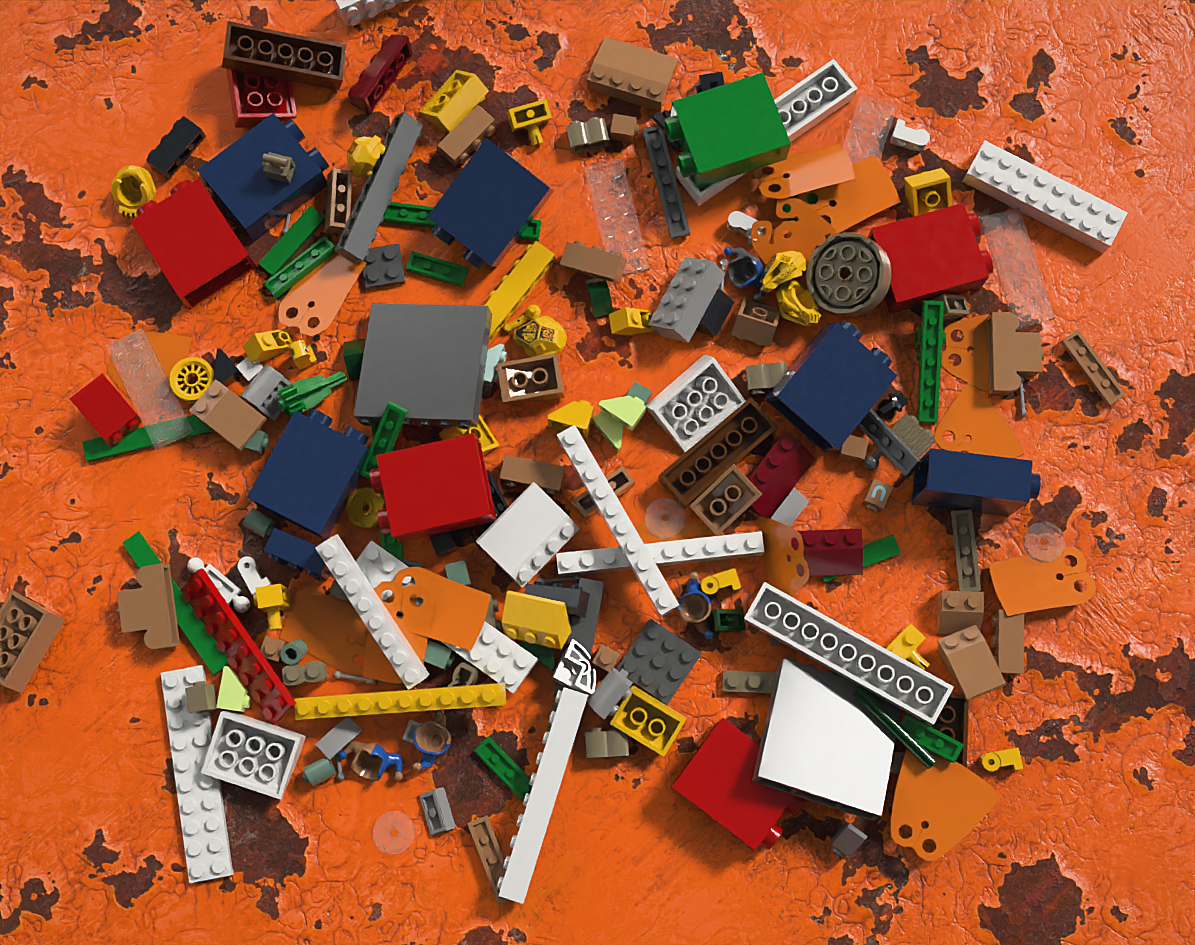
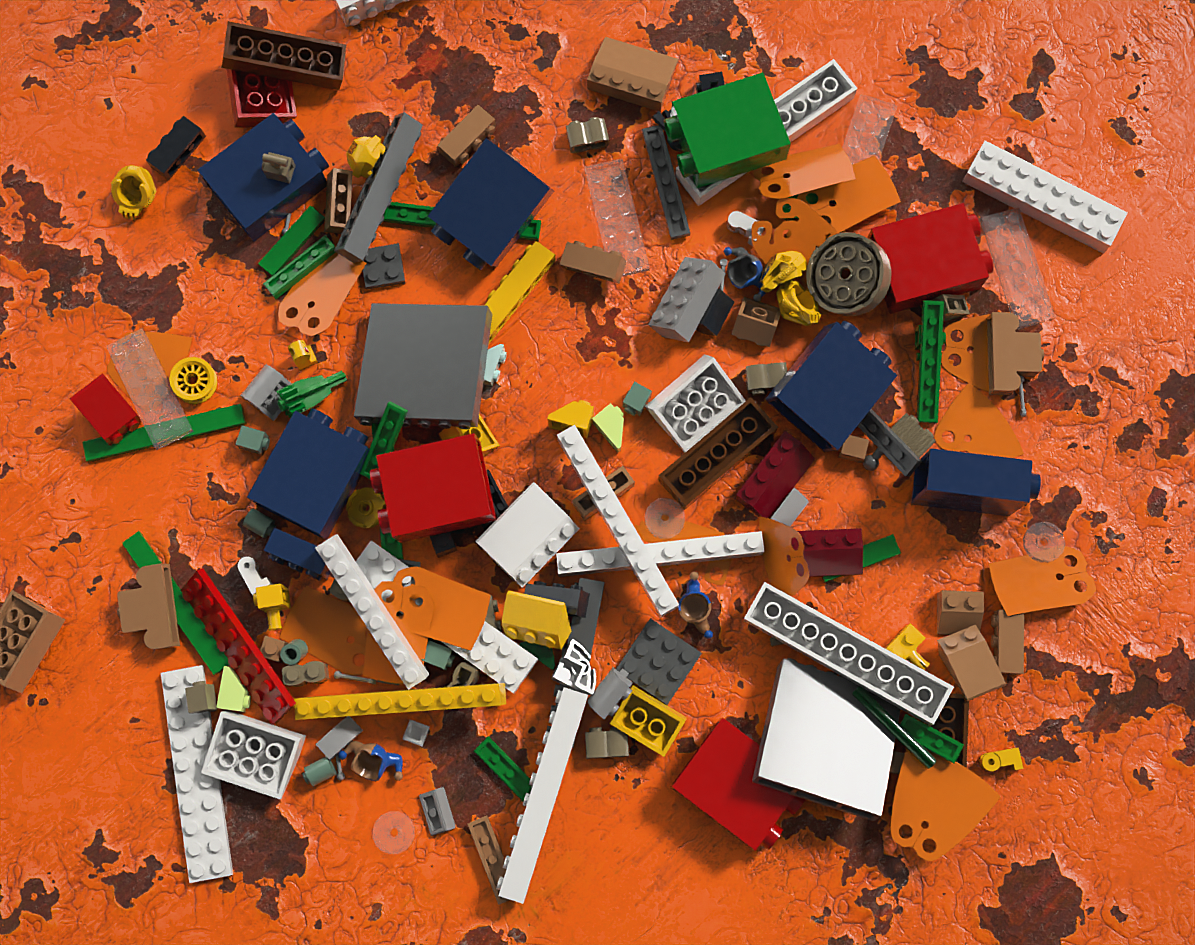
red brick [130,178,257,310] -> none
white plate [187,557,250,613] -> none
medium nougat slope [189,379,267,450] -> none
black slope [213,348,243,387] -> none
white tile [236,357,263,382] -> none
yellow slope [243,329,293,363] -> none
dark green slope [343,339,365,381] -> none
dark red slope [348,34,413,115] -> none
green tile [406,251,469,288] -> none
medium nougat piece [413,710,451,771] -> none
yellow slope [419,70,489,133] -> none
sand green brick [444,560,472,587] -> none
medium nougat slope [497,353,565,403] -> none
medium nougat brick [500,455,565,496] -> none
yellow piece [503,305,541,333] -> none
yellow brick [507,99,552,146] -> none
yellow helmet [513,315,567,357] -> none
light grey hinge [537,575,580,583] -> none
dark green slope [585,278,614,319] -> none
medium nougat brick [592,644,620,673] -> none
yellowish green slope [598,396,646,431] -> none
yellow slope [609,307,655,335] -> none
medium nougat brick [610,114,640,143] -> none
medium nougat slope [690,464,762,536] -> none
yellow leg [701,568,741,596] -> none
dark green slope [711,609,746,633] -> none
dark tan plate [722,670,776,694] -> none
light grey slope [829,822,868,857] -> none
medium nougat brick [862,478,893,513] -> none
black piece [878,390,908,414] -> none
white leg [890,119,930,151] -> none
yellow slope [904,168,952,217] -> none
dark tan plate [951,509,981,592] -> none
medium nougat plate [1060,329,1126,407] -> none

